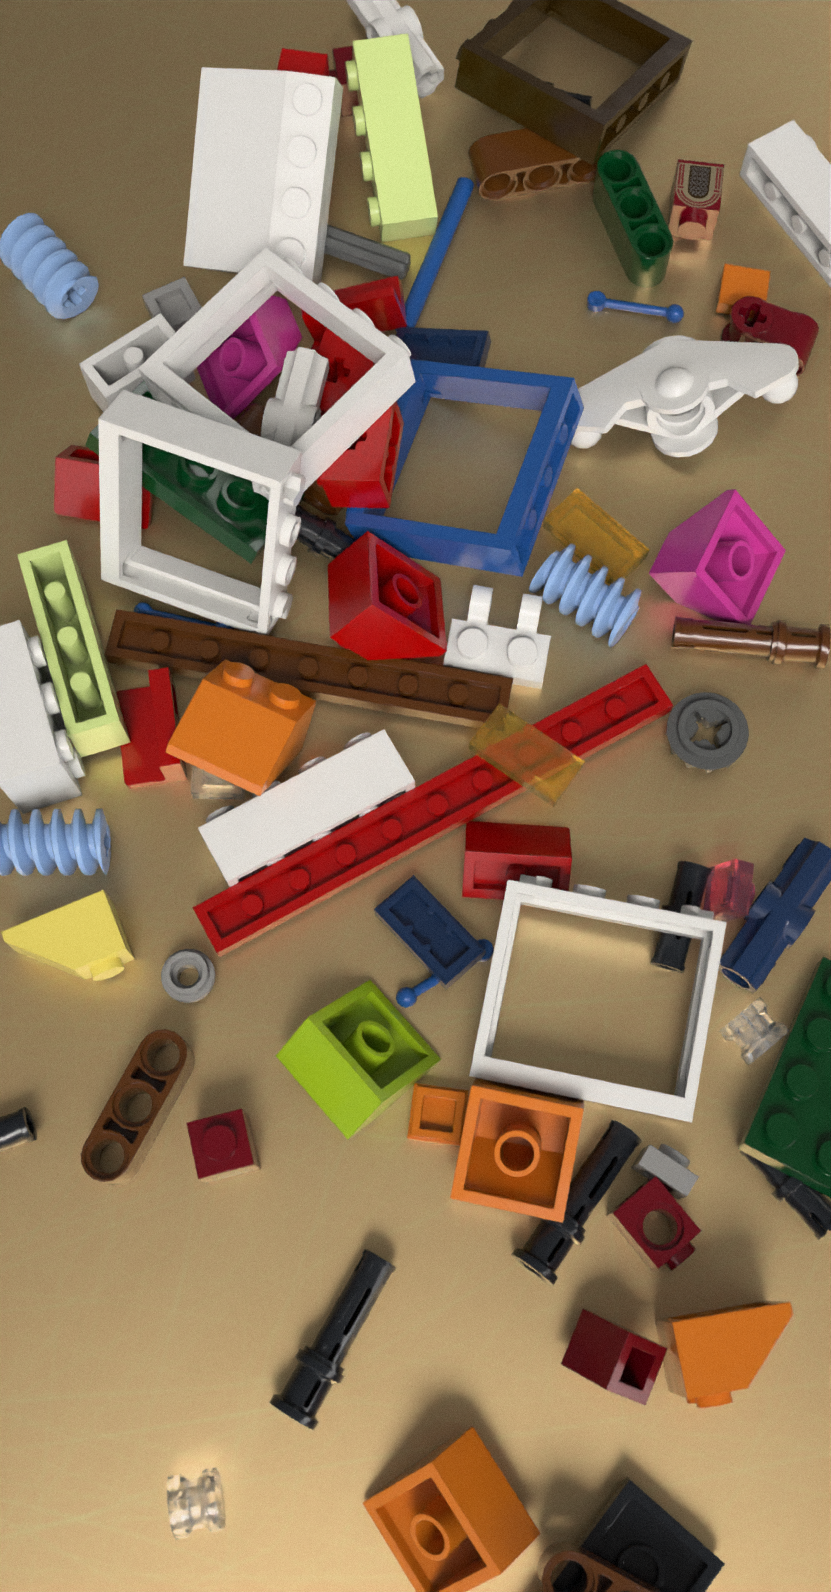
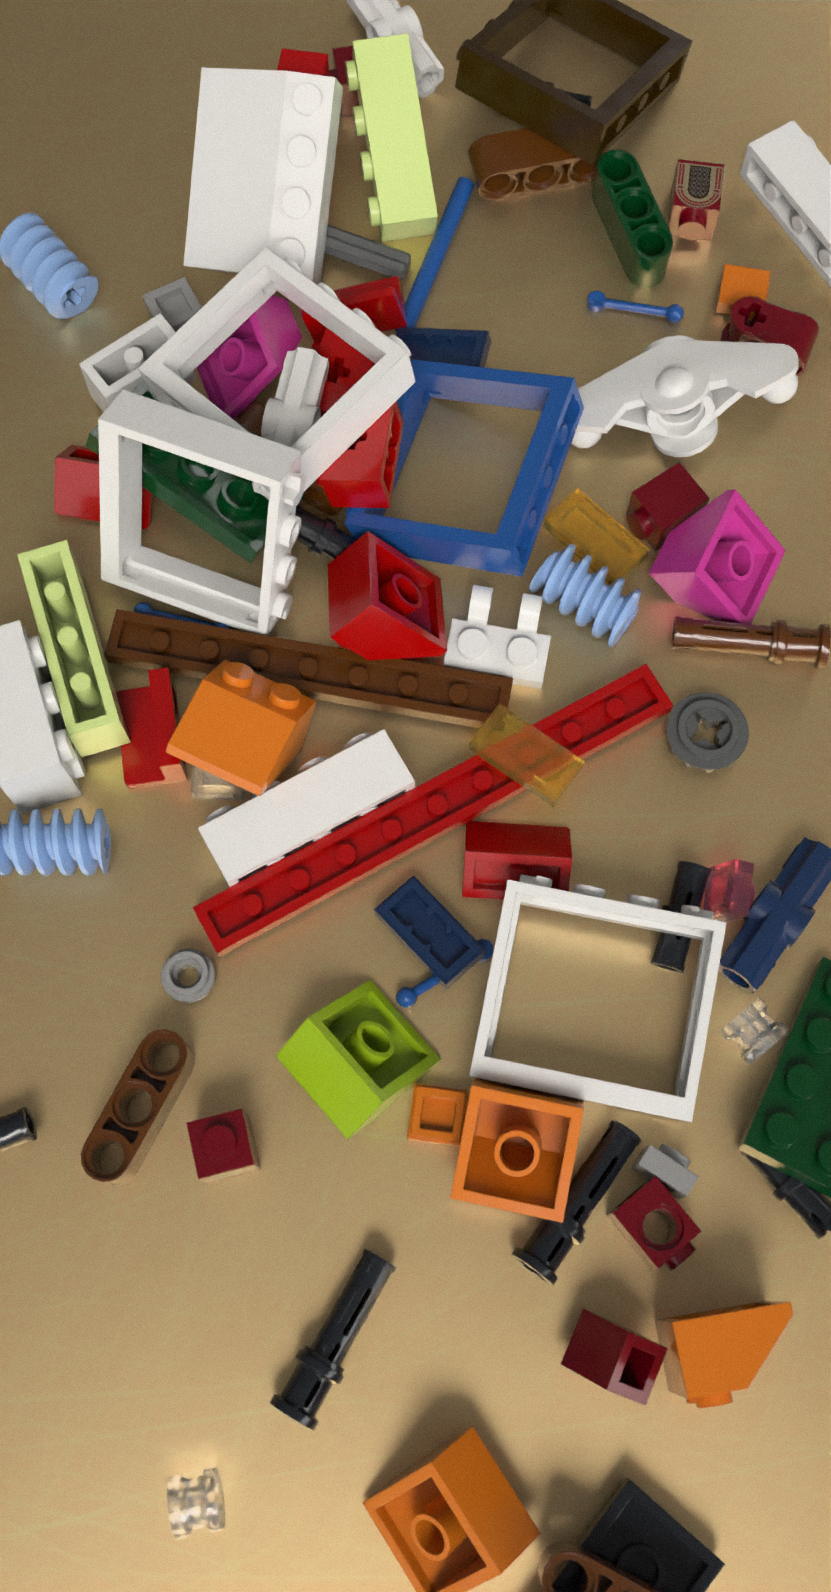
light yellow slope [1,890,135,981] -> none
none -> dark red brick [626,462,710,551]

